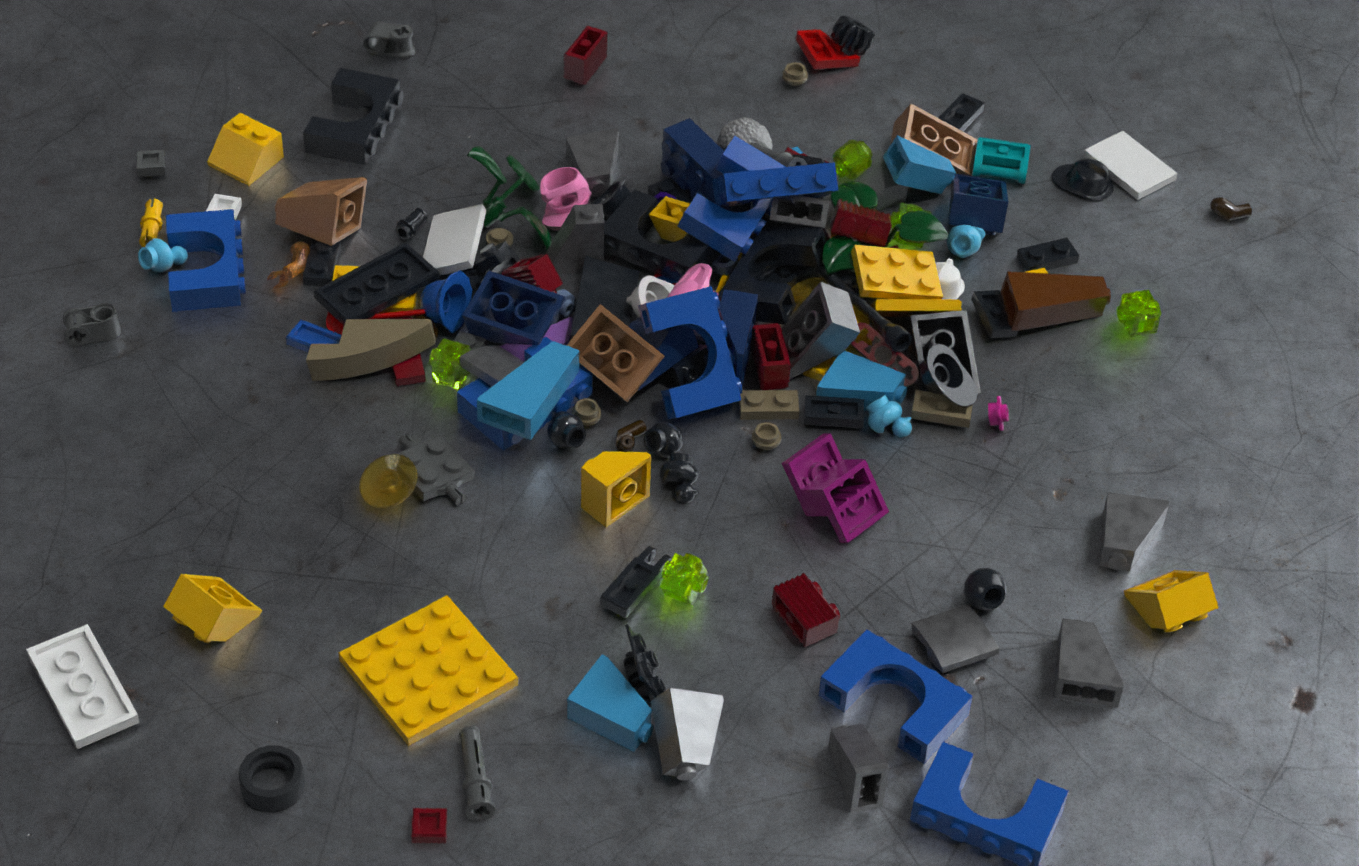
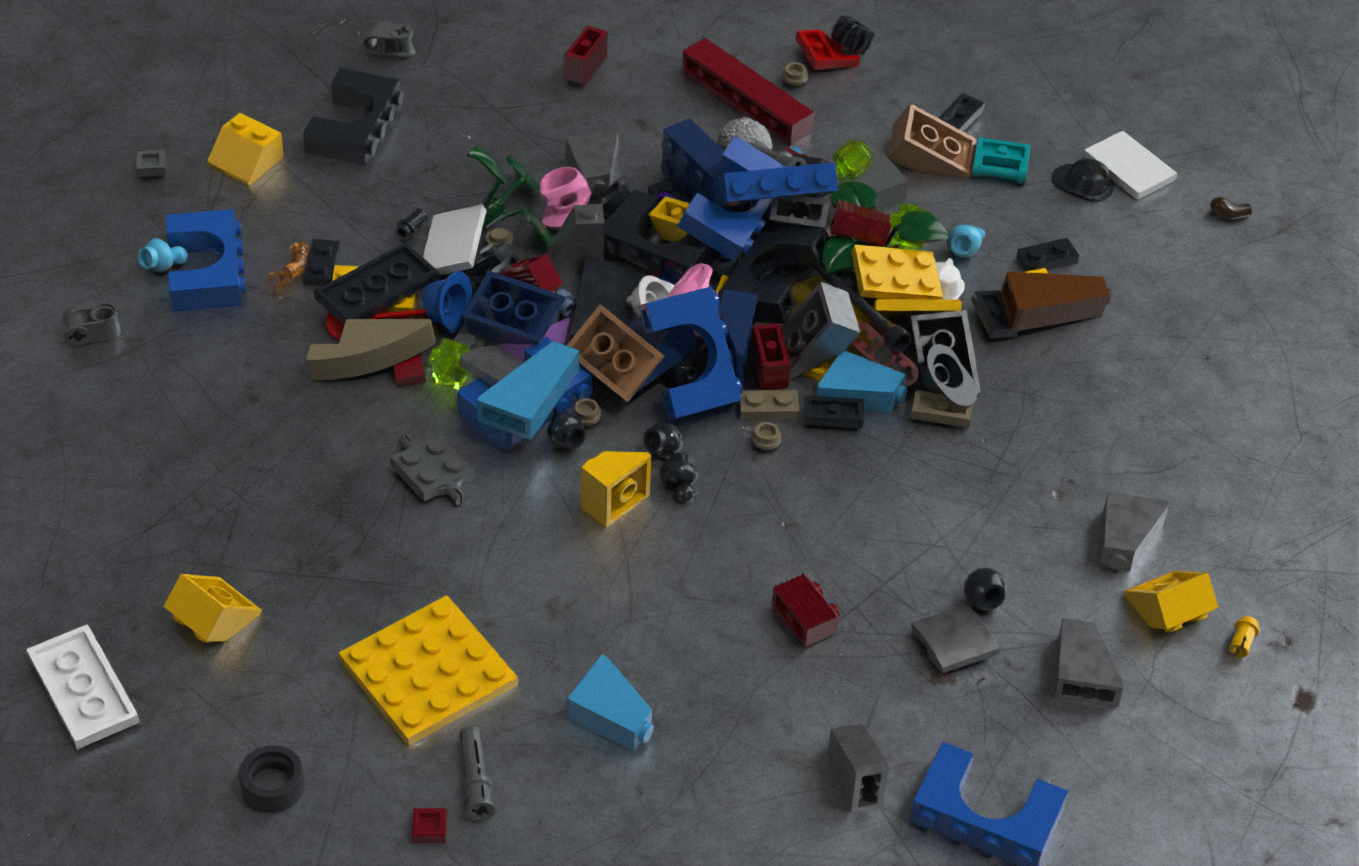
yellow pin [139,199,163,247] -> none
white plate [206,194,242,220] -> none
medium nougat slope [275,177,367,246] -> none
blue tile [286,320,341,352] -> none
clear yellow dish [359,454,418,509] -> none
black hinge [600,546,673,618] -> none
dark brown arm [615,419,647,452] -> none
black hinge [623,624,666,707] -> none
slope [651,688,724,780] -> none
clear neon green brick [660,553,709,606] -> none
magenta bracket [781,433,889,543] -> none
blue arch [819,630,973,764] -> none
medium azure animal [866,395,912,438] -> none
dark azure slope [883,135,956,194] -> none
dark blue slope [948,173,1009,235] -> none
dark pink plate [988,396,1009,431] -> none
clear neon green brick [1117,289,1162,337] -> none
none -> dark red brick [682,38,815,146]
none -> yellow pin [1228,616,1260,658]

